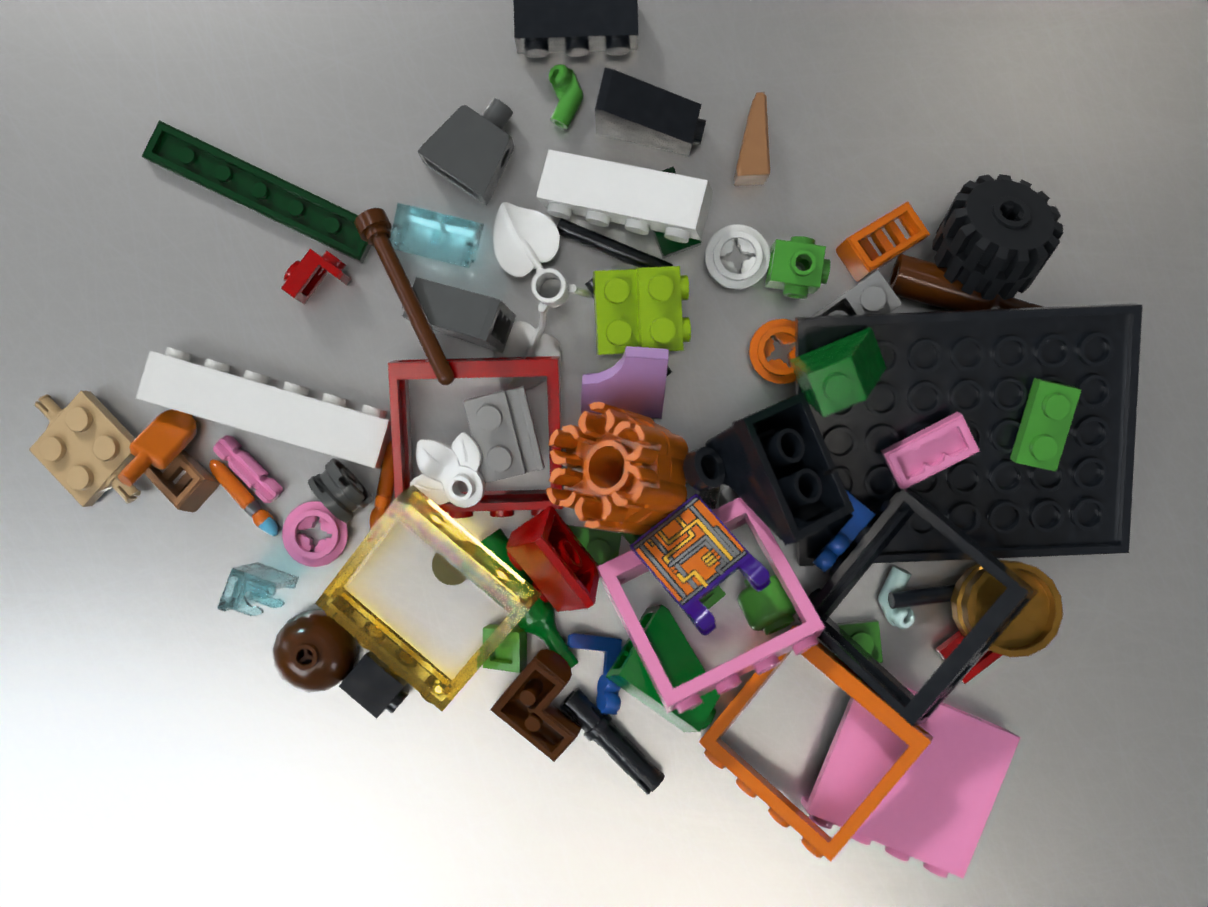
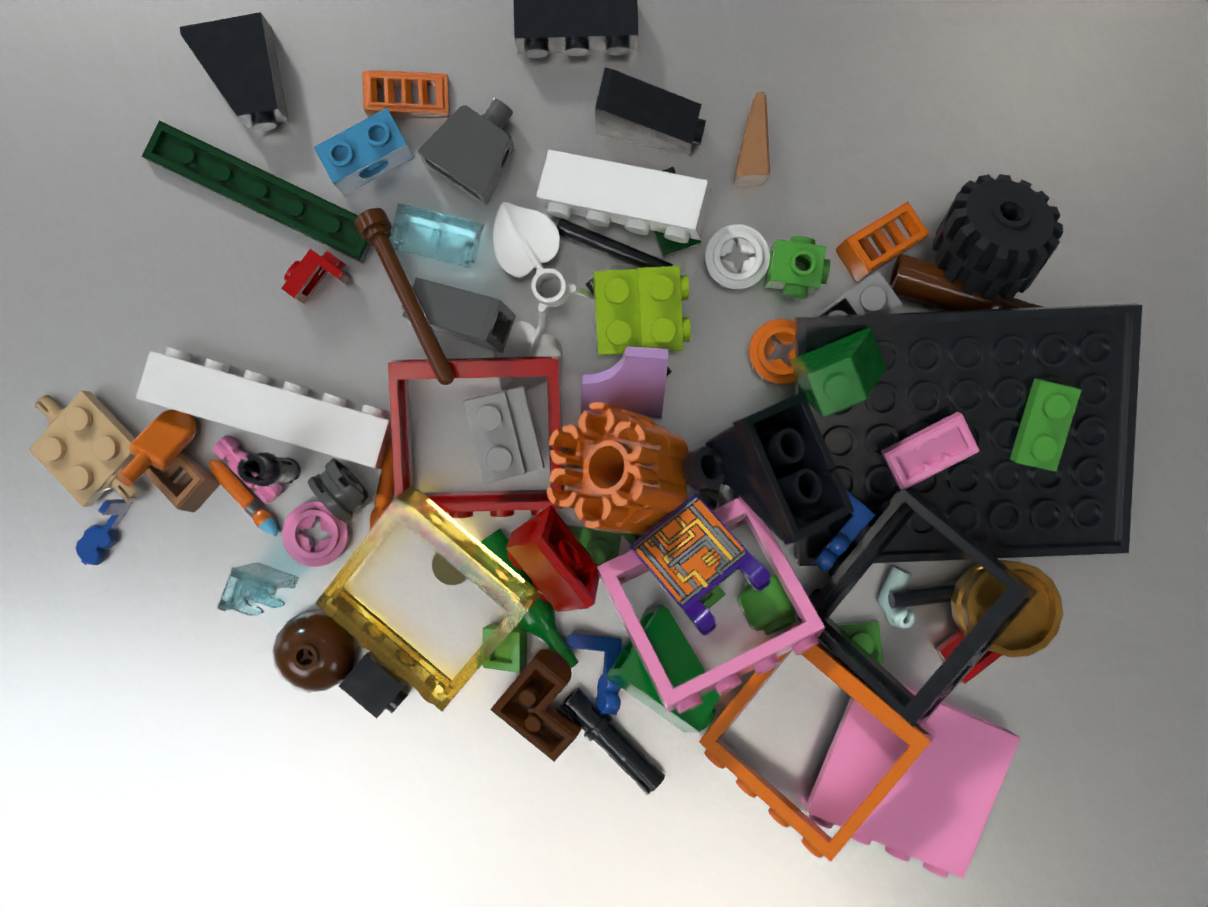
white plate [410,432,485,508] -> none
bright green arm [548,64,584,129] -> none
none -> blue piece [75,499,133,566]
none -> black slope [179,12,289,131]
none -> black pin [237,452,301,487]
none -> dark azure brick [314,108,415,196]
none -> orange slope [362,70,450,119]

